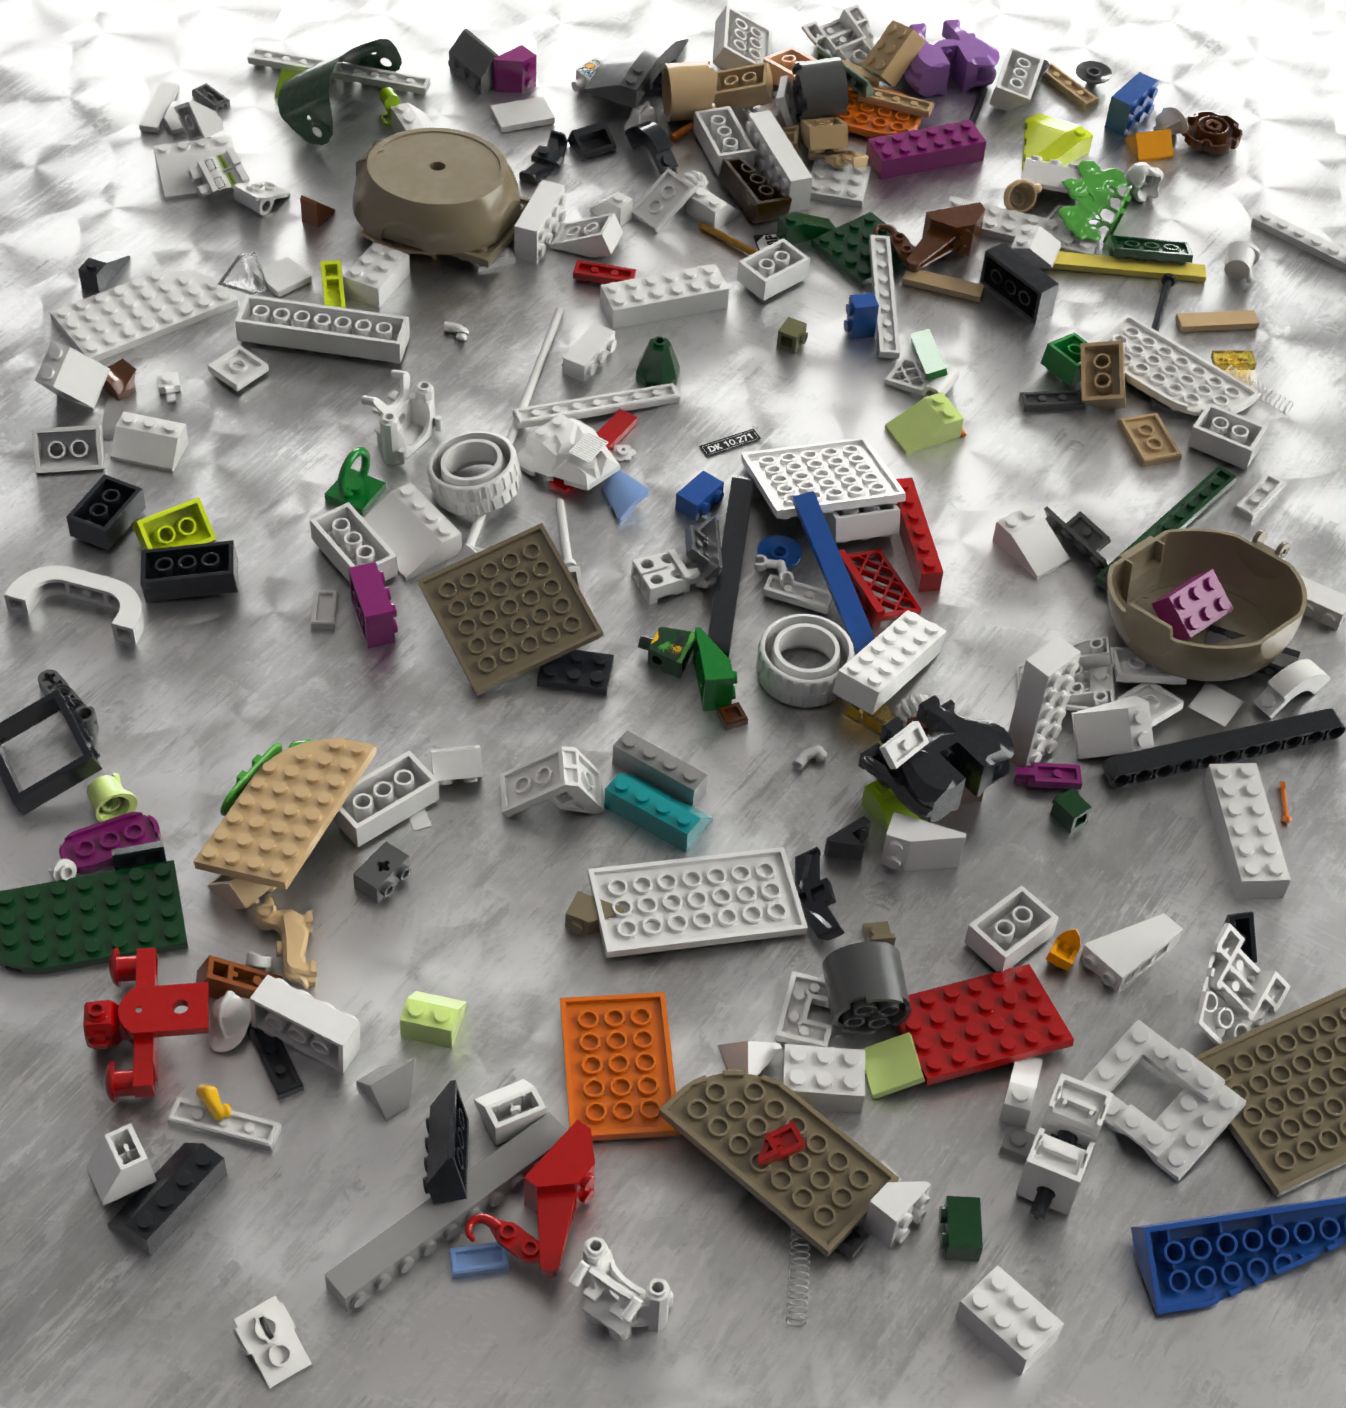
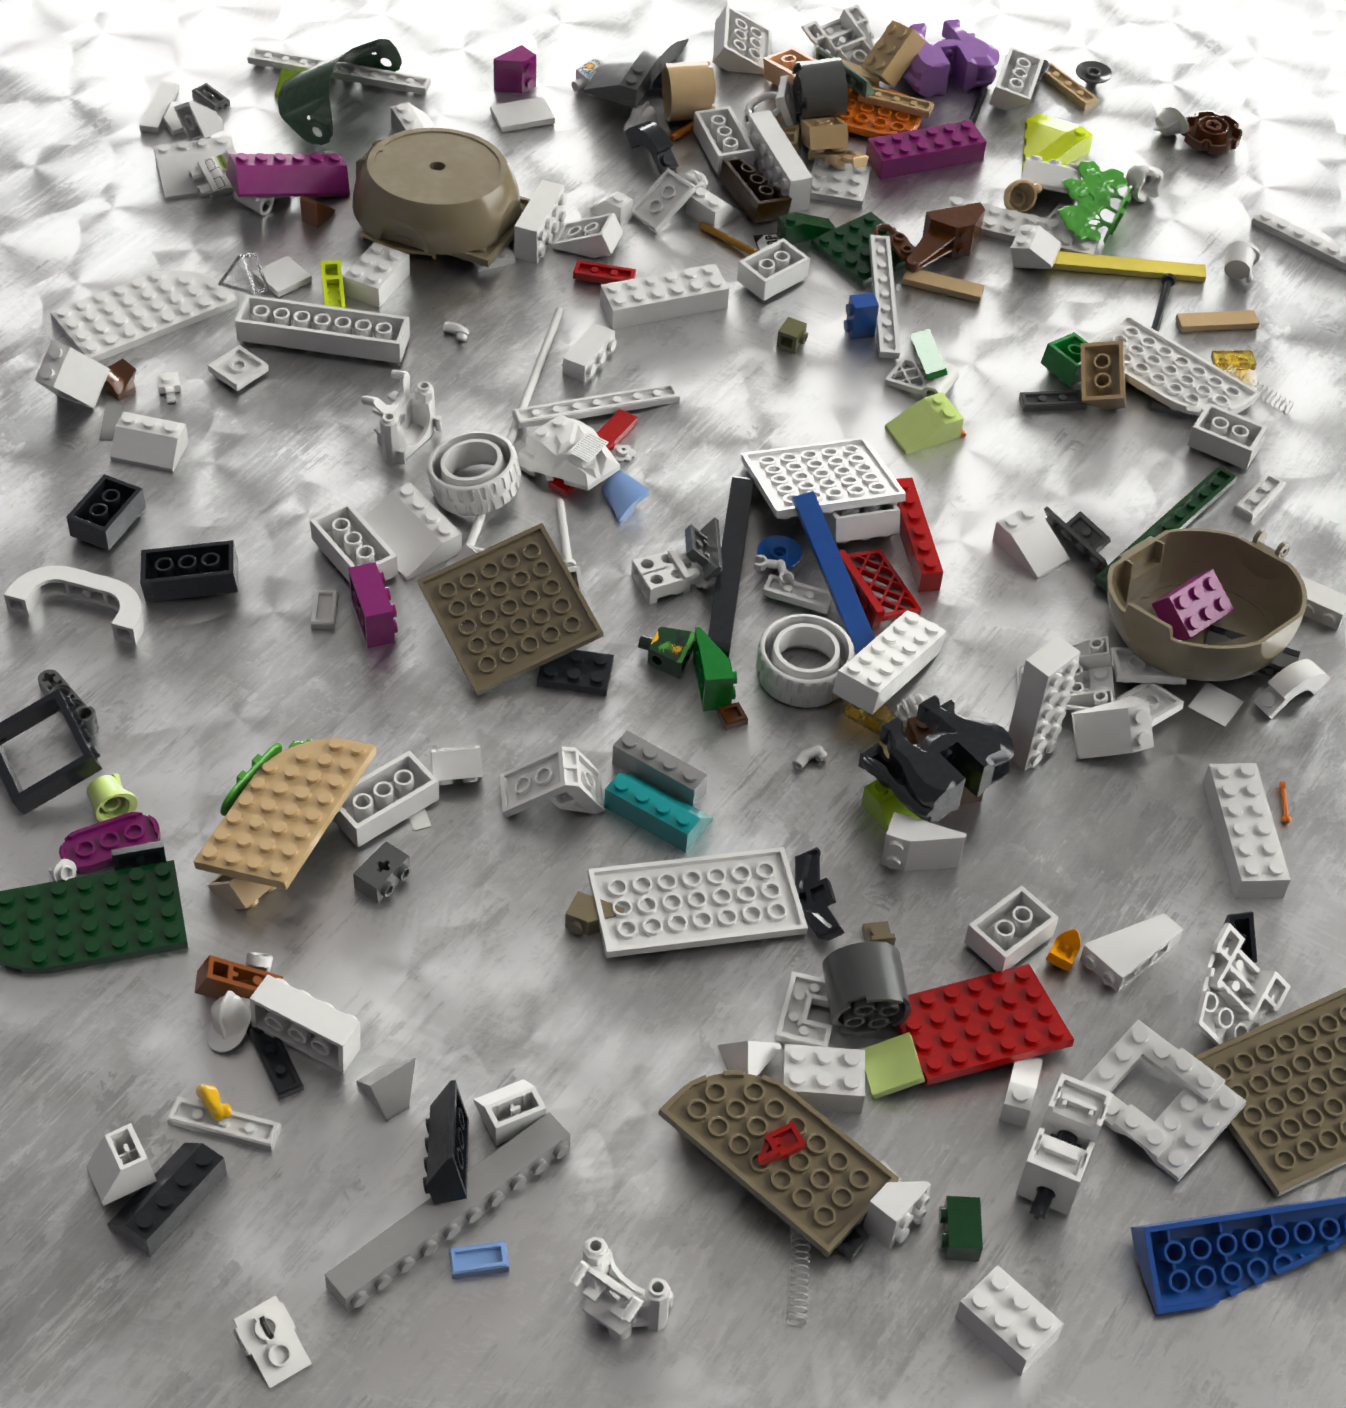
white slope [32,425,104,473] -> none
slope [78,250,130,293] -> none
red piece [83,947,209,1103] -> none
neon yellow slope [131,497,216,550] -> none
tan animal [255,896,317,989] -> none
green tile [324,447,386,516] -> none
lime leg [379,87,400,127] -> none
yellowish green slope [400,991,467,1048] -> none
dark grey slope [448,28,499,94] -> none
red slope [465,1119,596,1279] -> none
black plate [519,130,568,184] -> none
orange plate [560,992,680,1141] -> none
black tile [567,121,617,160] -> none
dark green cone [636,336,680,387] -> none
blue brick [675,470,724,521] -> none
black sticker [699,429,761,457] -> none
tan brick [714,62,774,110] -> none
black slope [824,816,870,861] -> none
white plate [880,721,929,769] -> none
black brick [980,242,1059,324] -> none
light grey plate [999,1125,1035,1162] -> none
magenta hinge [1013,762,1083,790] -> none
dark green brick [1050,788,1092,833] -> none
black beam [1102,708,1346,788] -> none
blue brick [1105,72,1159,136] -> none
dark green plate [1109,235,1193,264] -> none
tan tile [1117,413,1182,467] -> none
light orange slope [1125,129,1174,162] -> none
none -> magenta slope [226,153,350,197]

